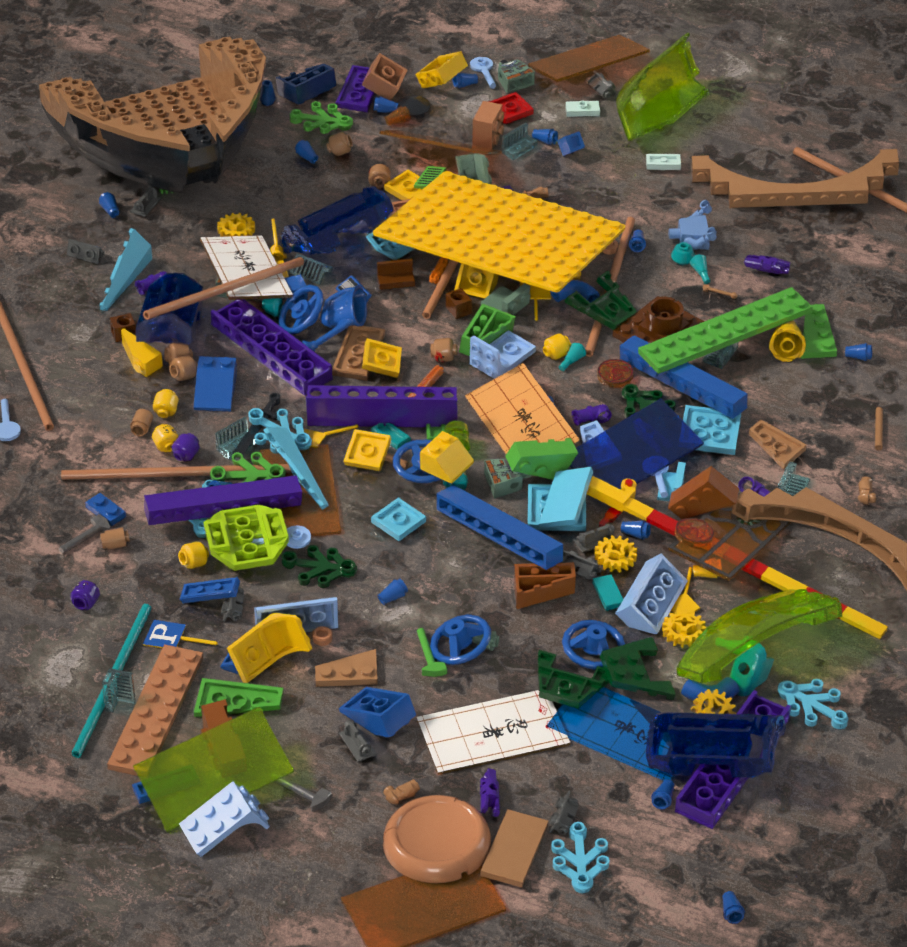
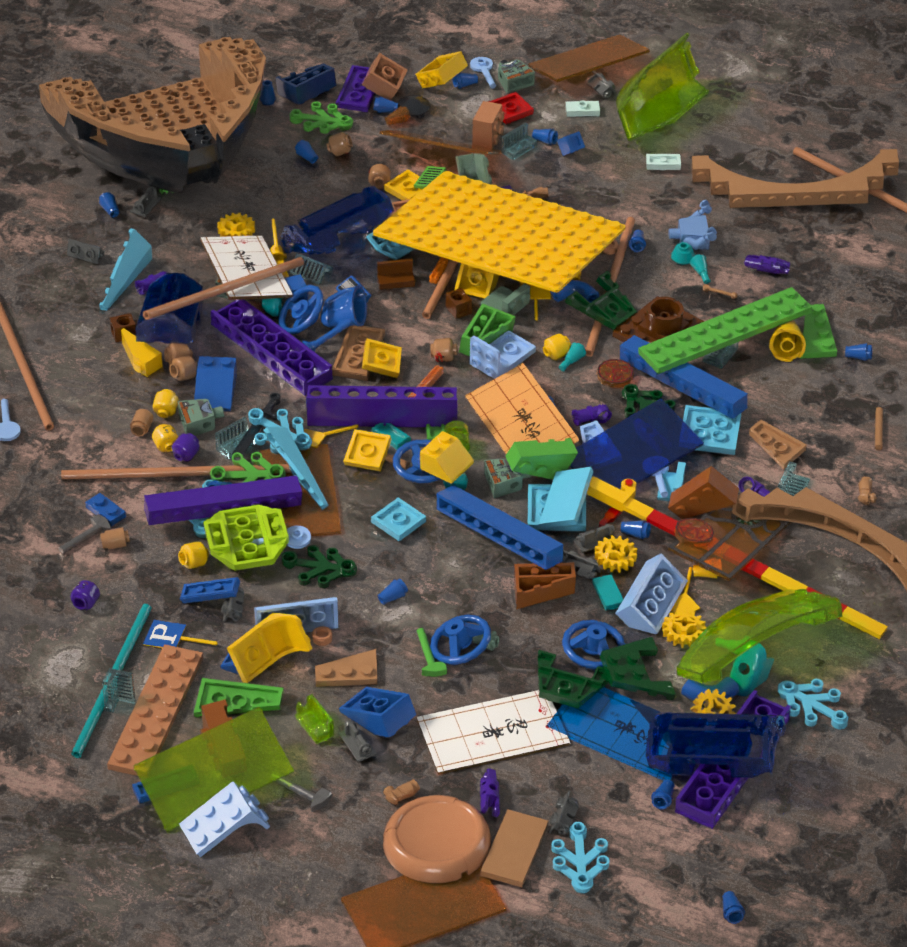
none -> sand green torso [178,399,224,436]
none -> clear neon green hinge [295,694,334,744]

